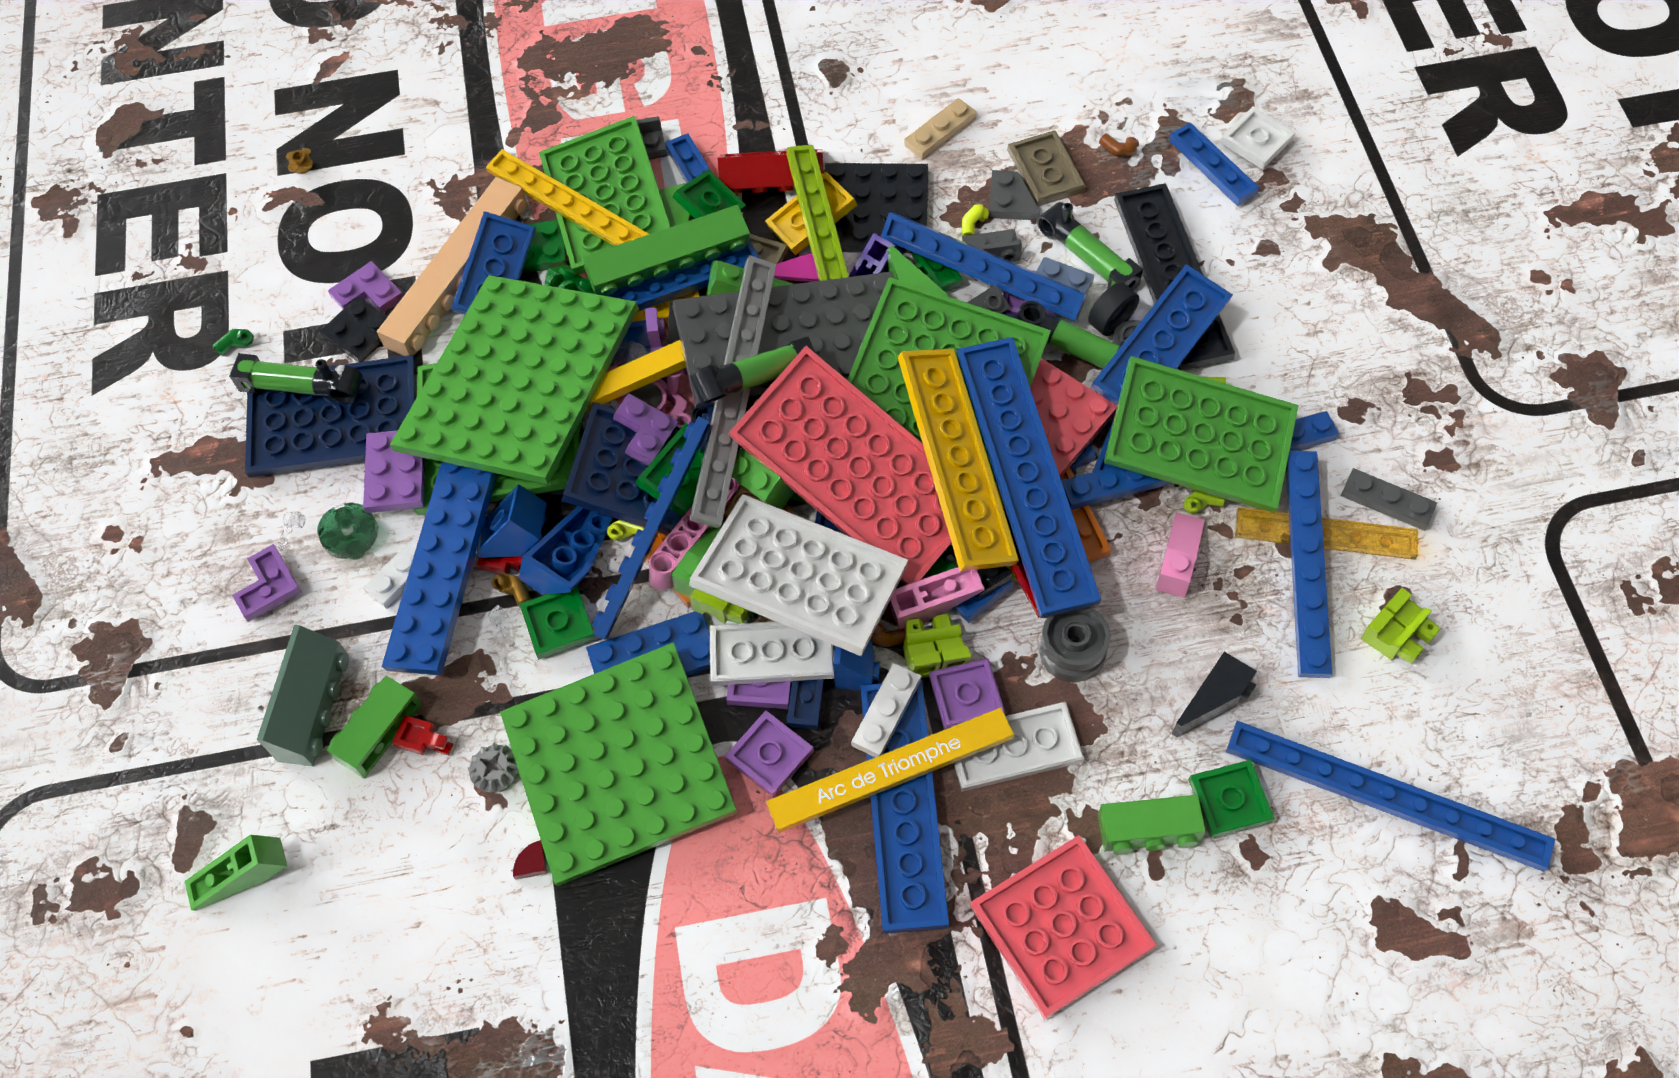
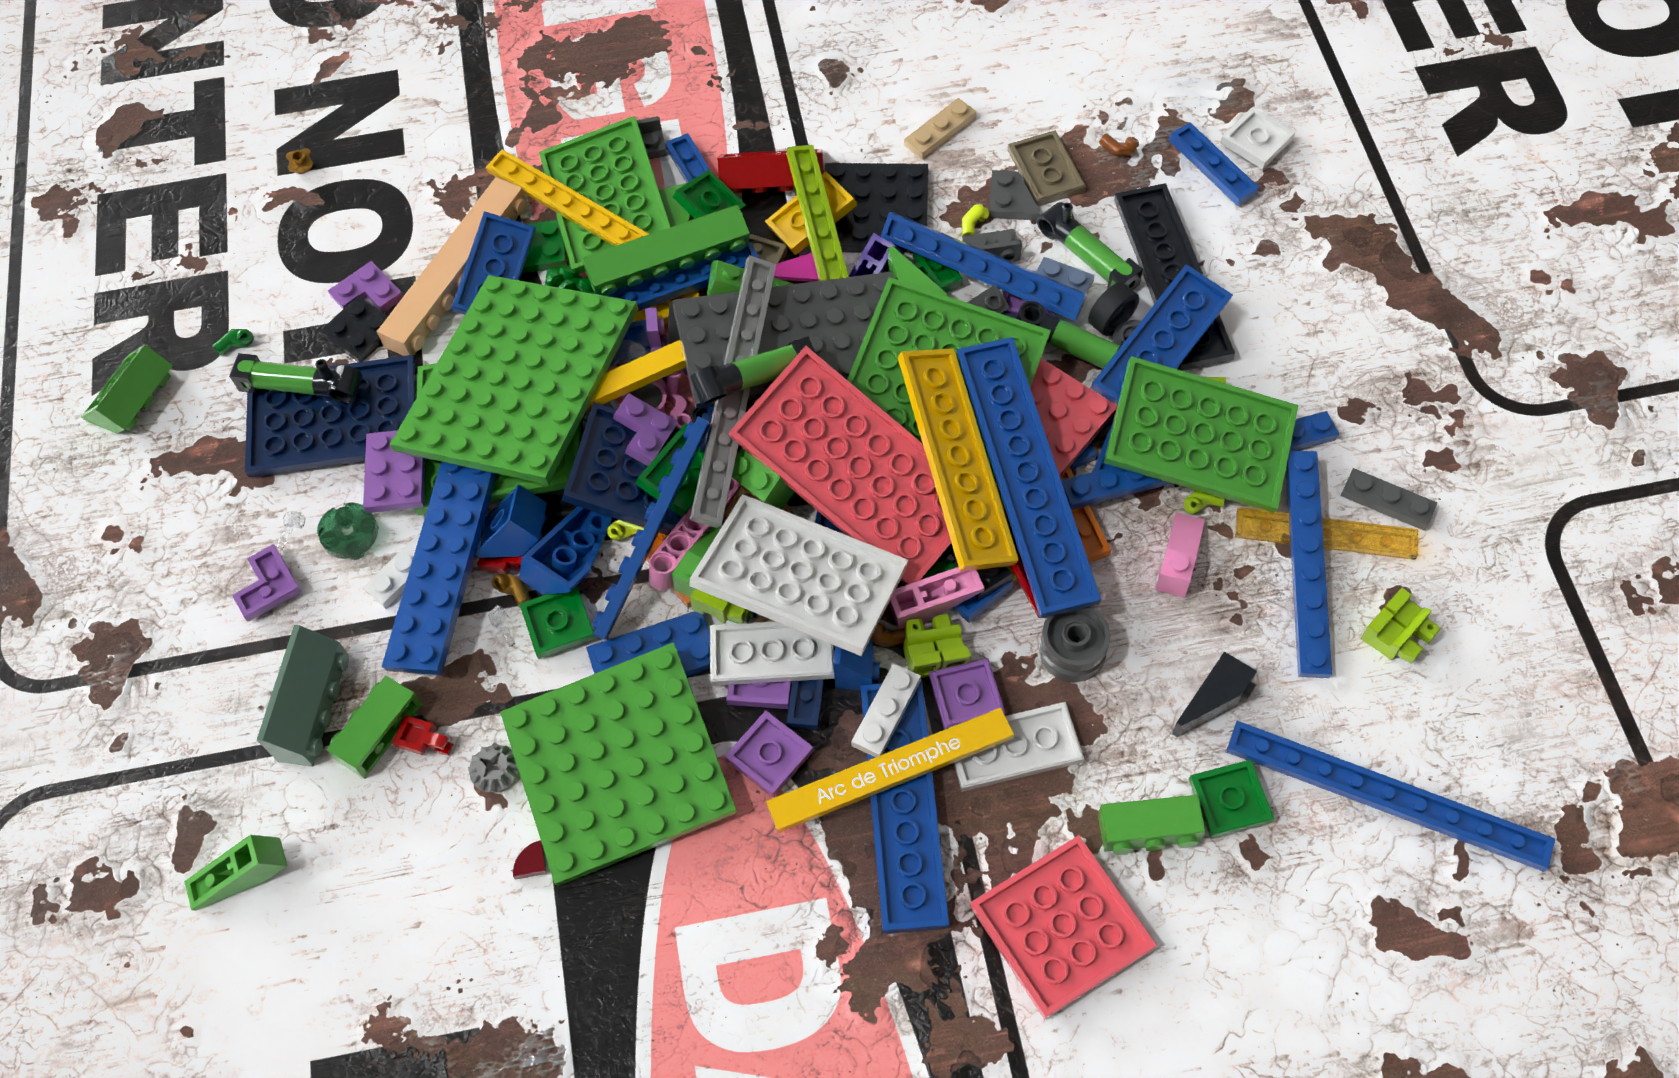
none -> bright green slope [80,344,173,434]

